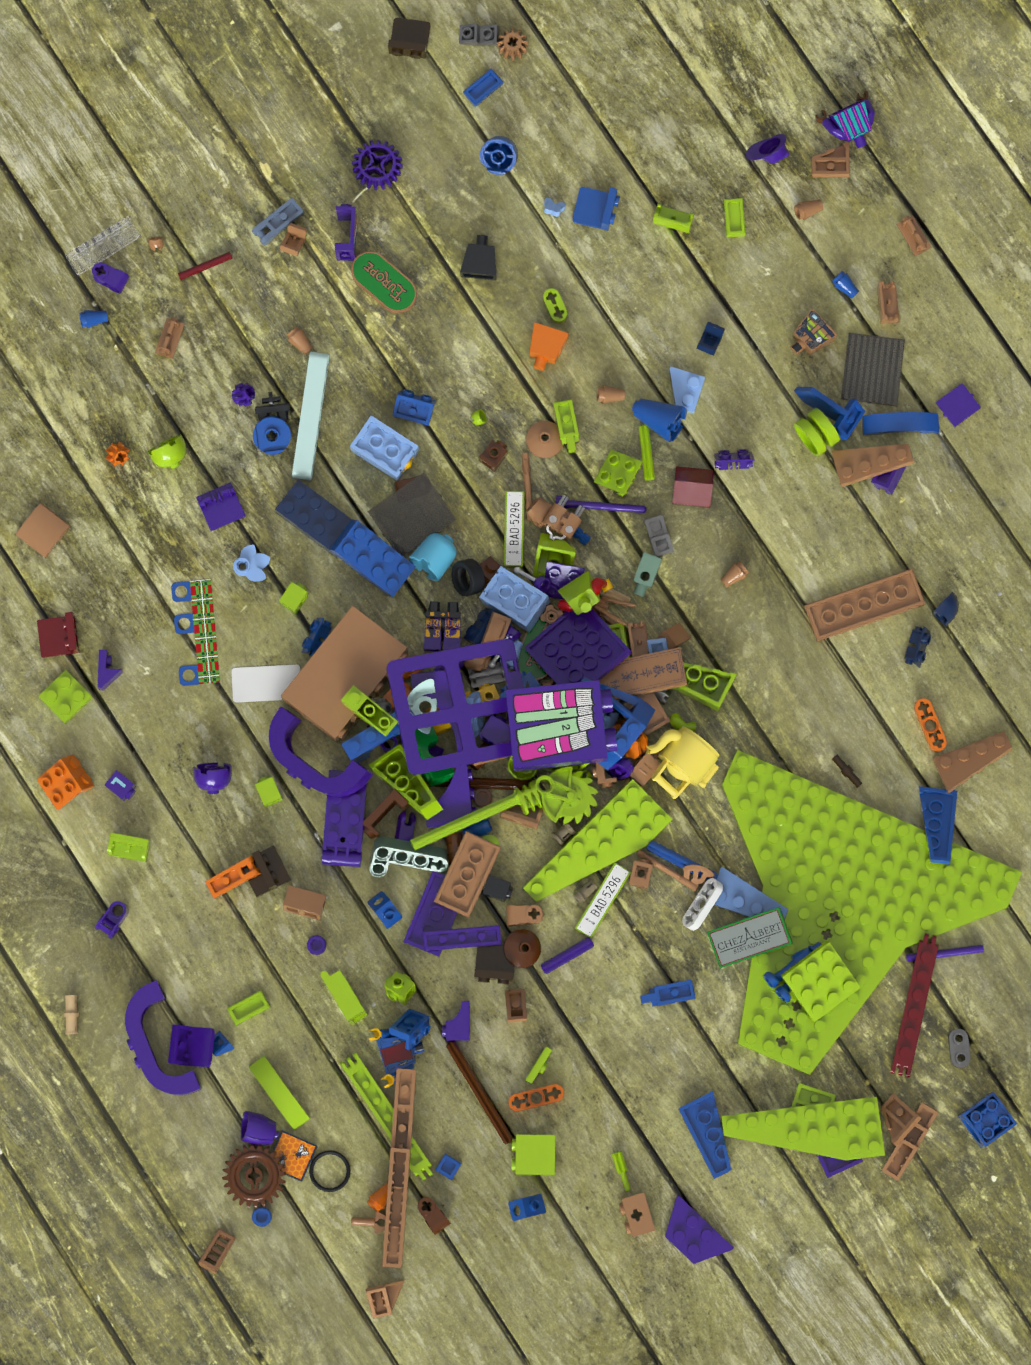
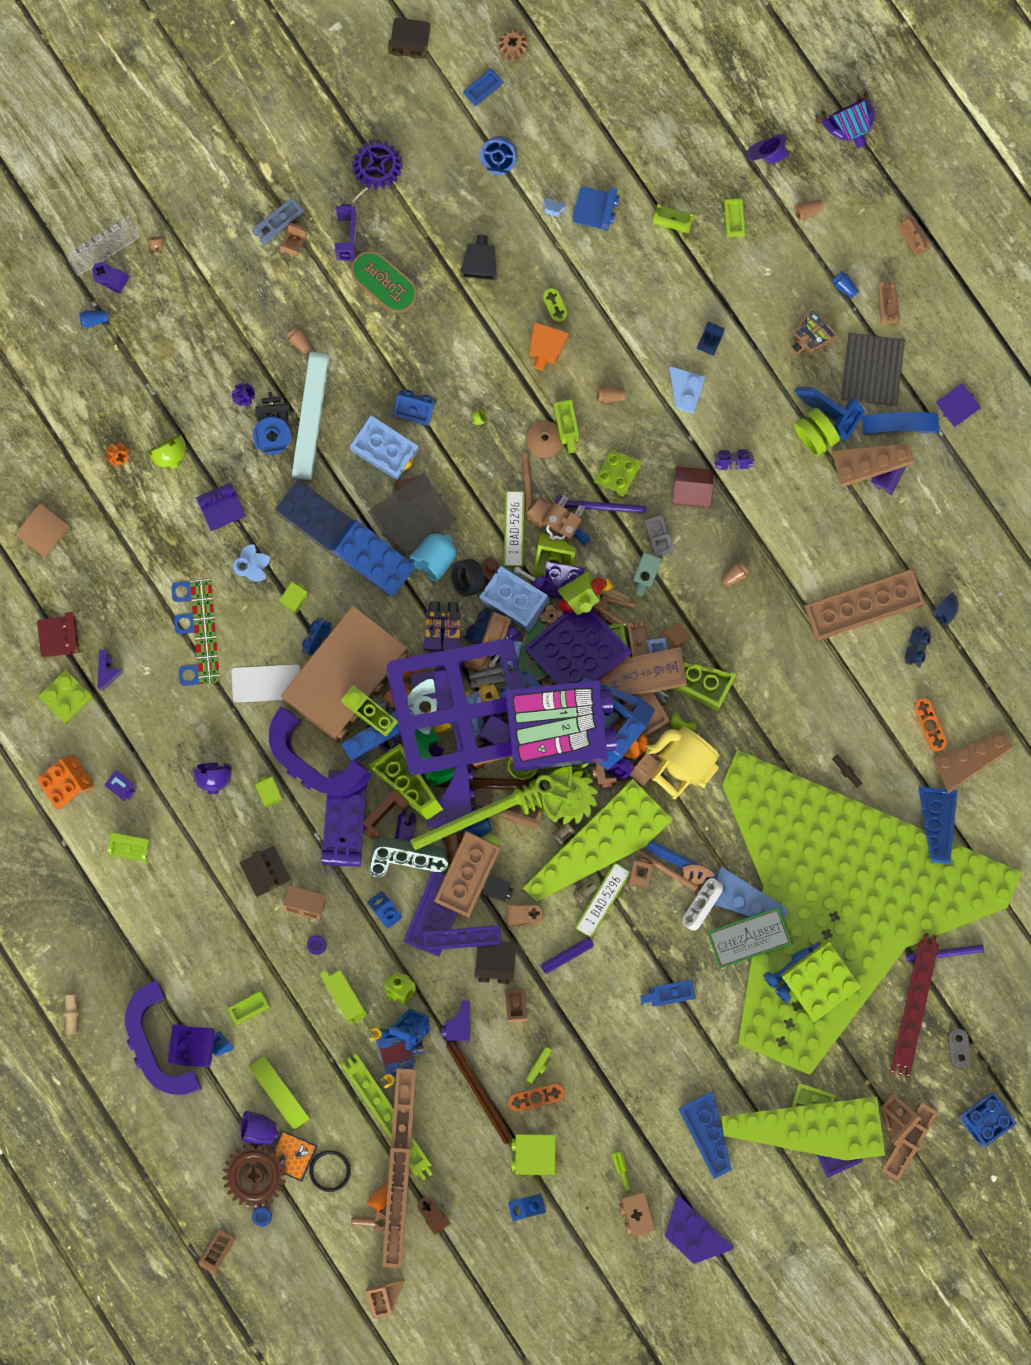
dark purple piece [95,901,129,939] -> none
medium nougat hinge [155,317,185,359] -> none
dark red bar [178,252,233,280] -> none
orange plate [205,856,261,899] -> none
blue tile [435,1154,462,1180] -> none
flat silver slope [459,24,500,46] -> none
reddish brown brick [479,440,508,472] -> none
reddish brown dish [503,929,541,968] -> none
blue cone [632,398,687,442] -> none
lime axle [639,425,655,481] -> none
medium nougat wing [811,142,850,178] -> none

